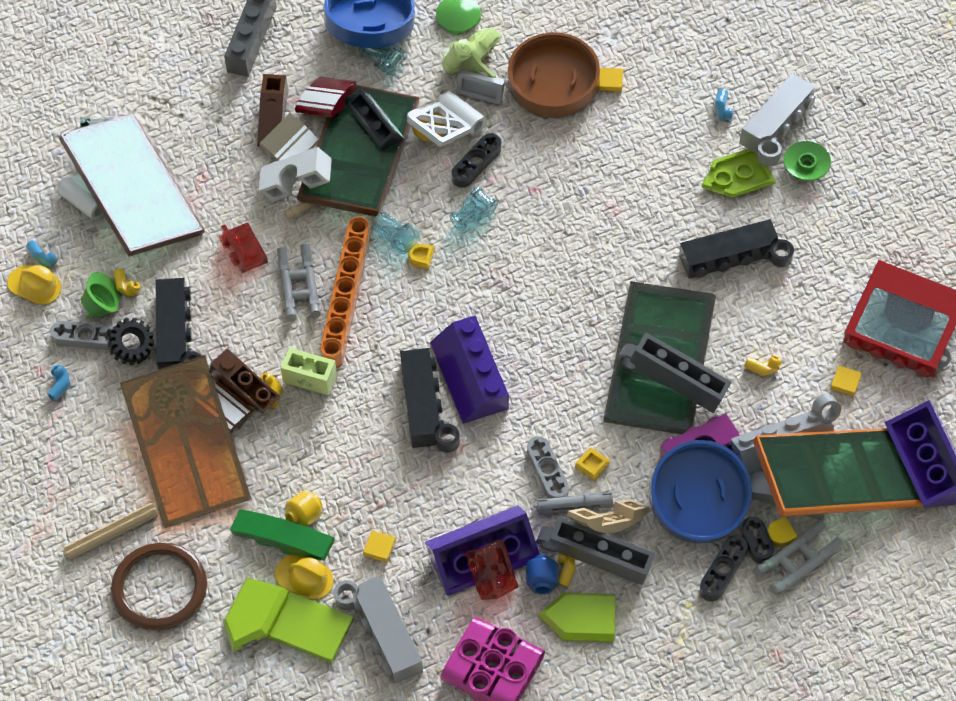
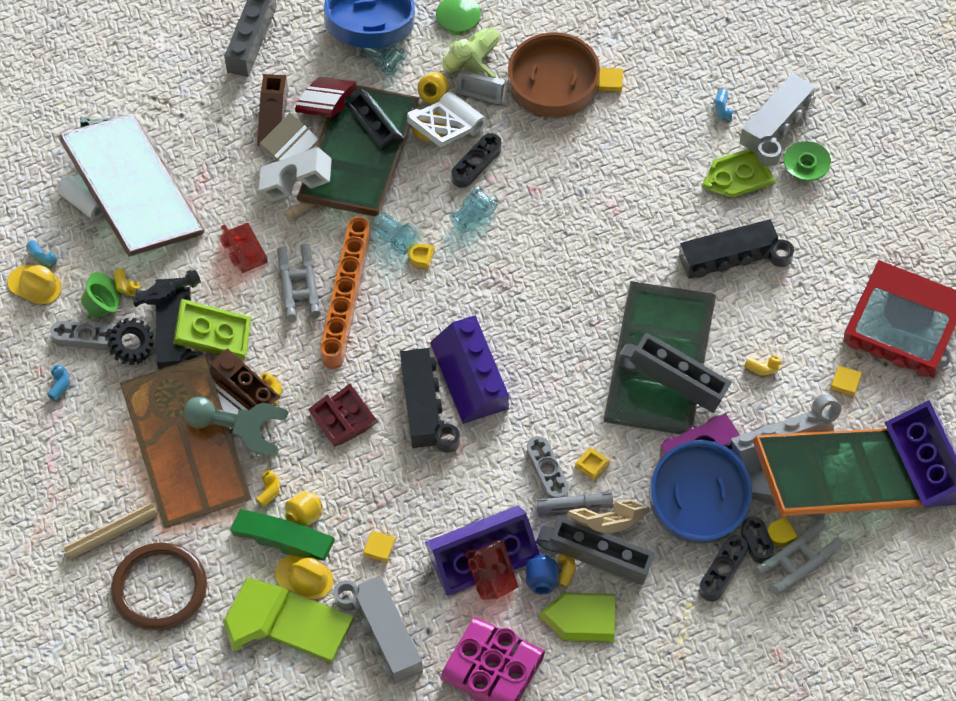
yellowish green brick [280,348,337,396] -> none
none -> black piece [132,270,201,307]
none -> lime tile [173,299,251,361]
none -> sand green piece [183,397,289,456]
none -> yellow arm [255,470,280,508]
none -> dark red slope [308,383,378,447]
none -> yellow head [417,72,449,104]

